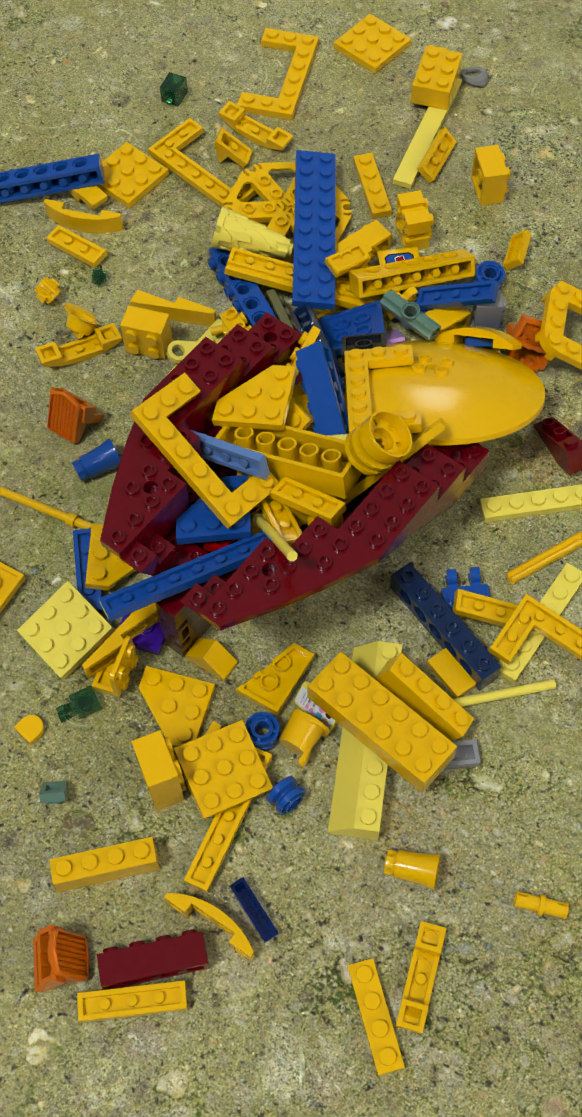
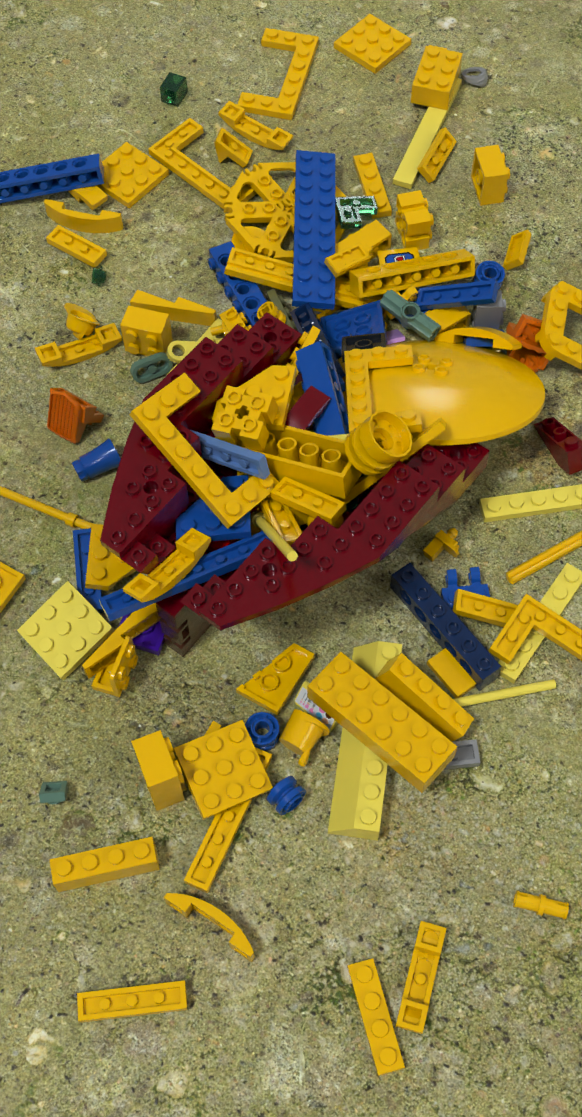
yellow tile [14,715,44,746] -> none
orange piece [33,924,89,993] -> none
yellow gear [34,277,61,304] -> none
clear green plate [56,685,102,723] -> none
dark red brick [96,929,210,990] -> none
yellow plate [139,666,215,748] -> none
yellow slope [185,638,238,681] -> none
light yellow cone [211,206,294,258] -> none
clear blue piece [229,877,279,943] -> none
yellow plant [384,849,441,890] -> none
none -> yellow slope [123,528,211,603]
none -> sand green plate [130,352,173,383]
none -> yellow brick [211,385,278,452]
none -> yellow wheel [257,301,286,323]
none -> dark red slope [285,385,331,430]
none -> clear green plate [335,196,378,229]
none -> yellow piece [423,528,459,562]

